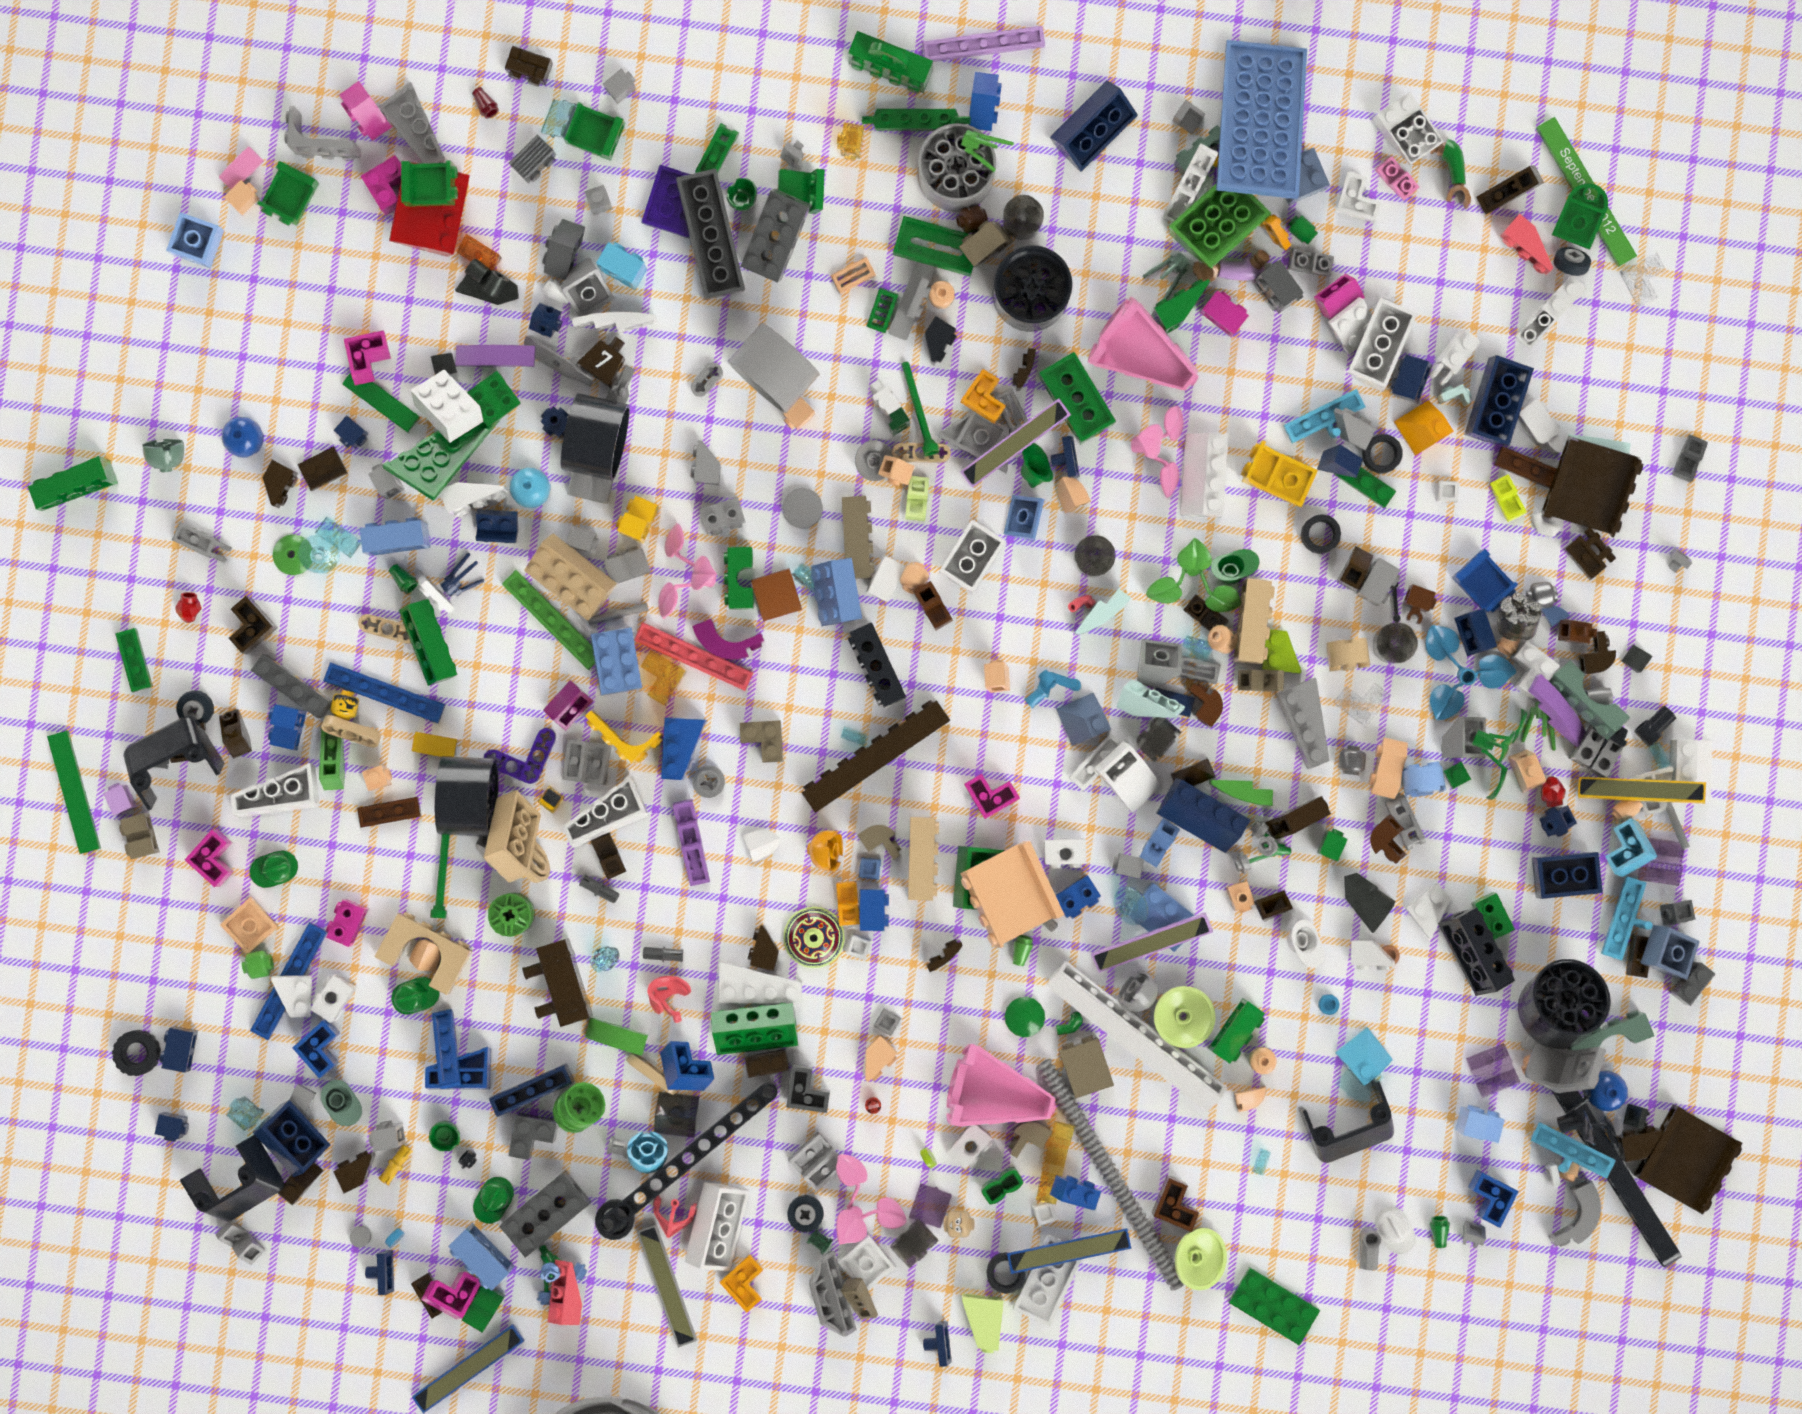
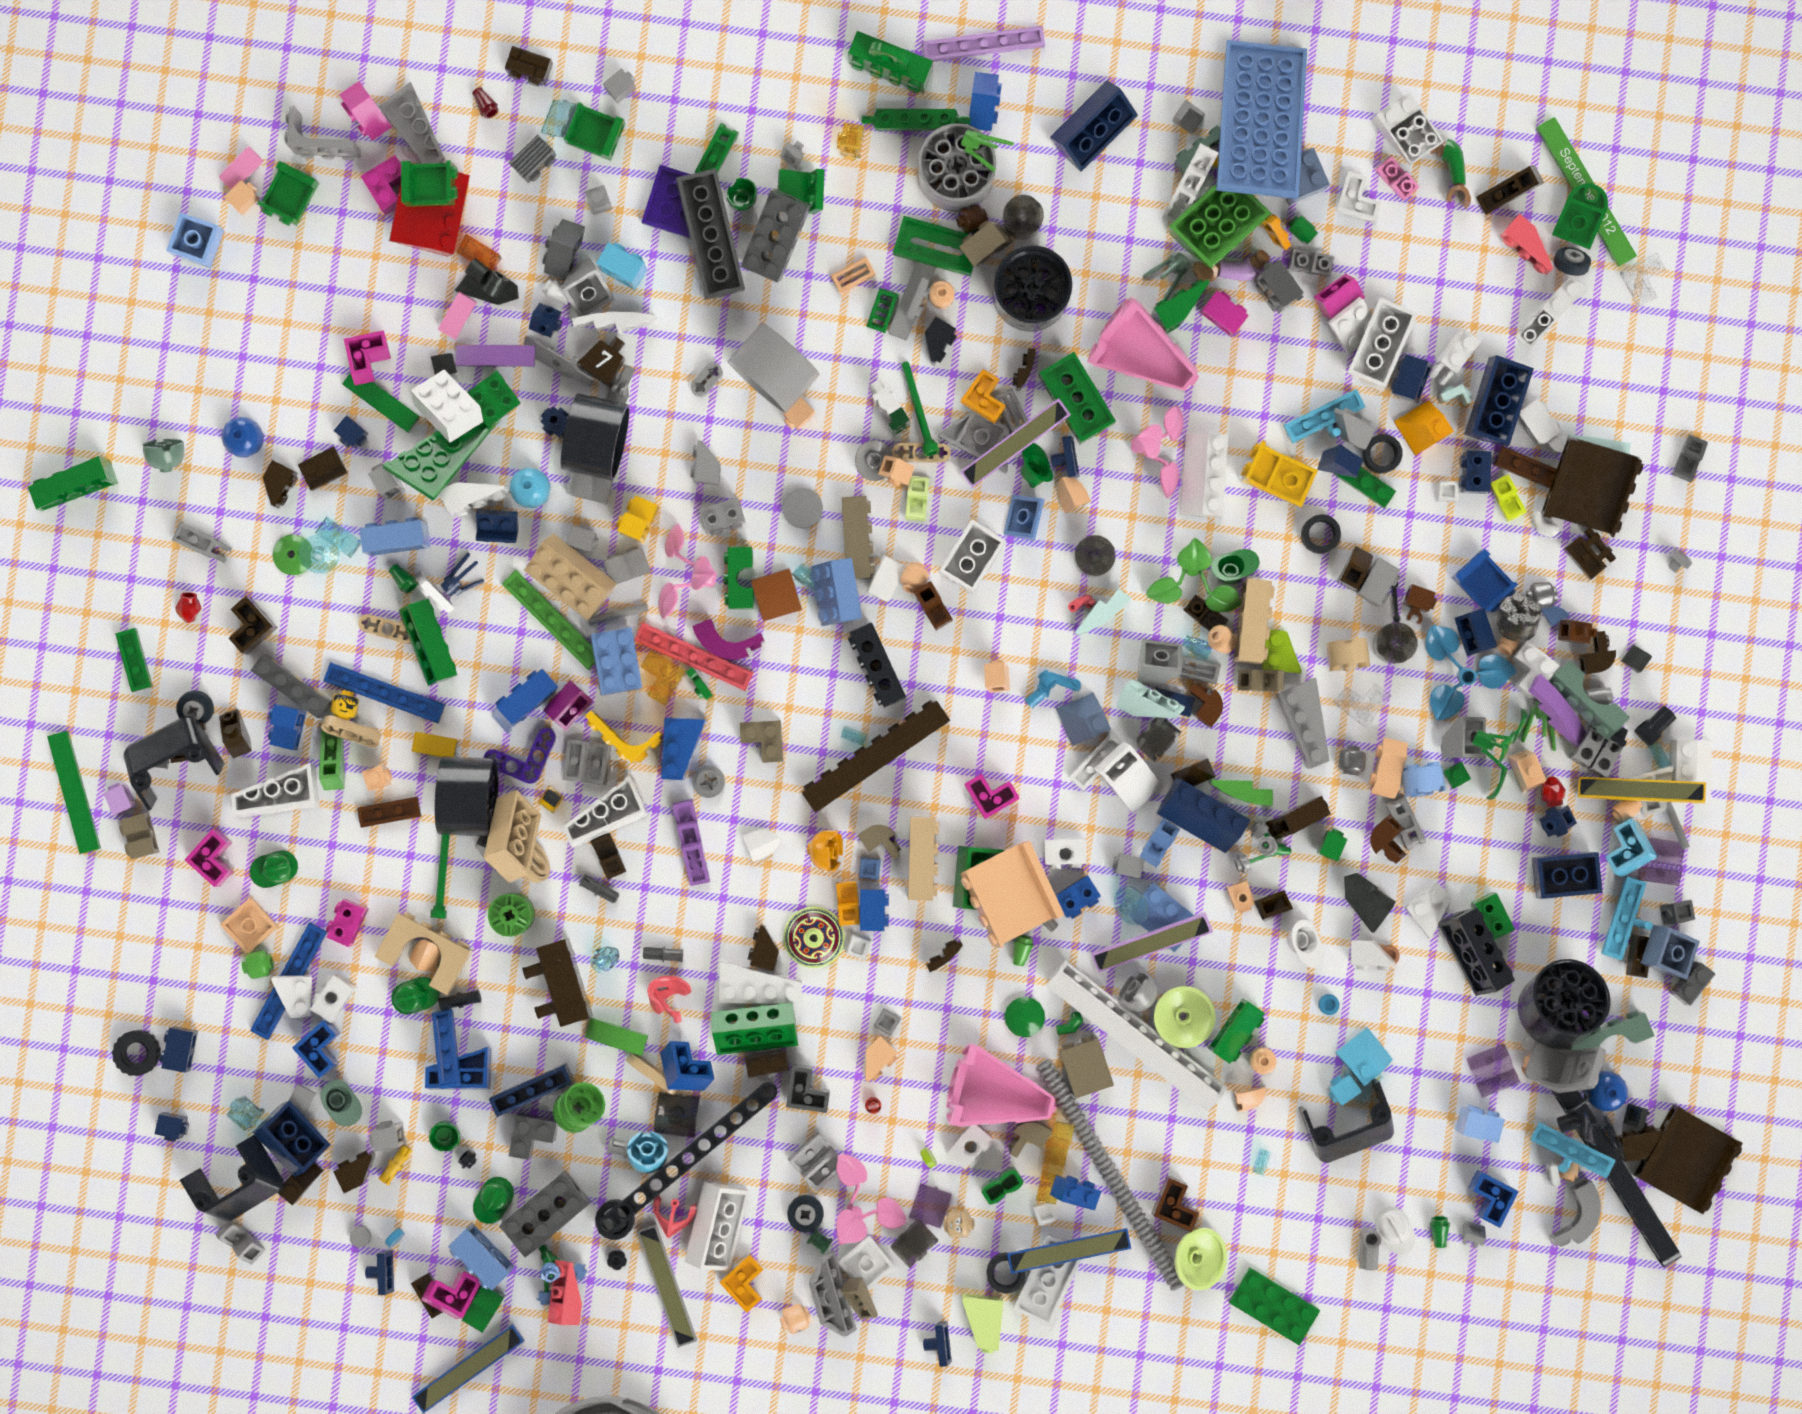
none -> bright pink slope [438,292,477,340]
none -> black pin [438,990,482,1011]
none -> blue wedge [492,669,558,734]
none -> black plate [607,1250,627,1270]
none -> green plate [686,667,714,700]
none -> light nougat head [780,1304,812,1334]
none -> medium azure brick [1328,1073,1362,1106]
none -> dark blue brick [1459,450,1492,494]

